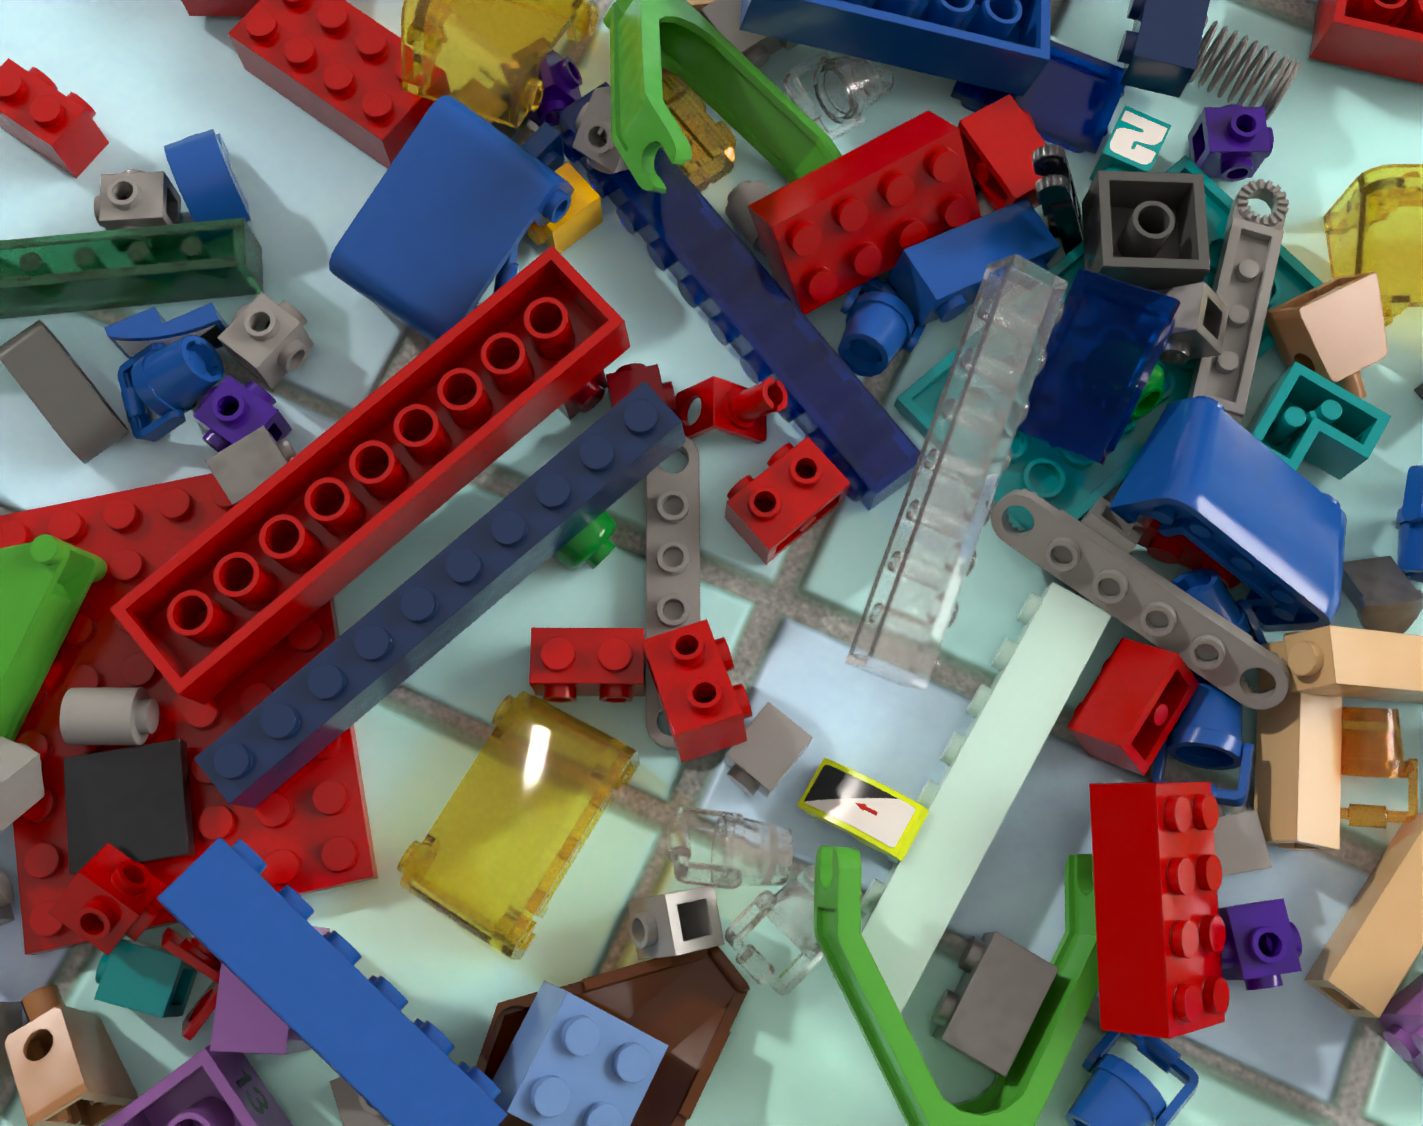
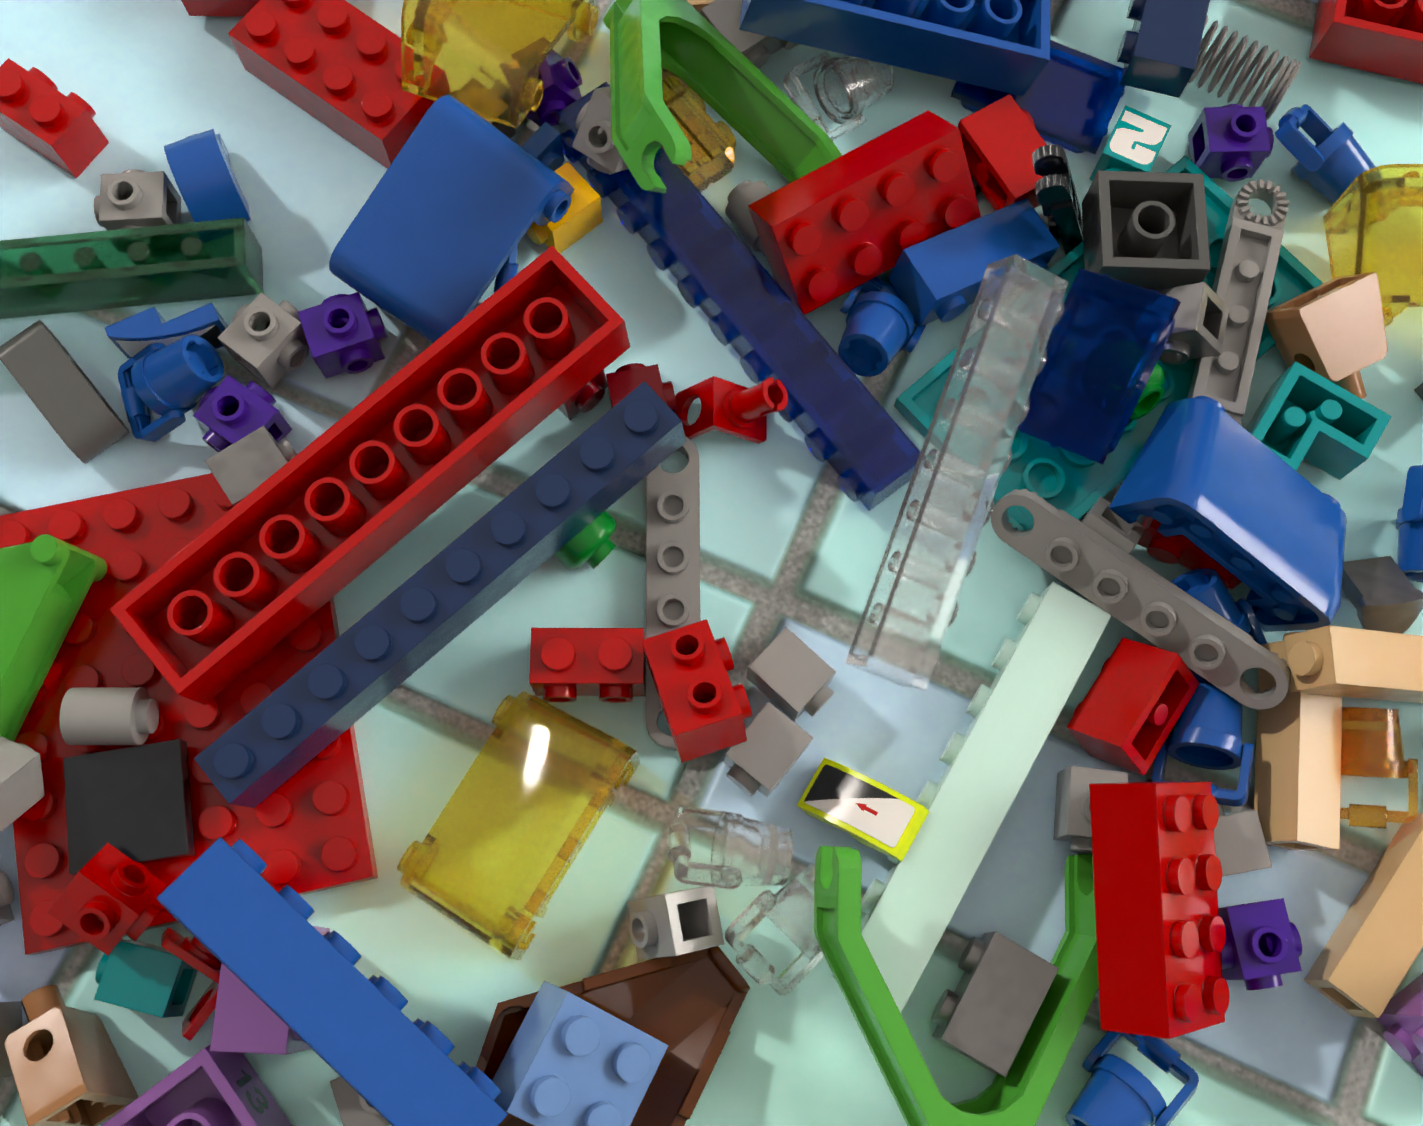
red brick [725,436,851,565] -> none
none -> dark purple brick [298,292,388,379]
none -> light grey brick [746,627,836,722]
none -> light grey brick [1053,765,1128,854]
none -> blue piece [1275,104,1379,207]

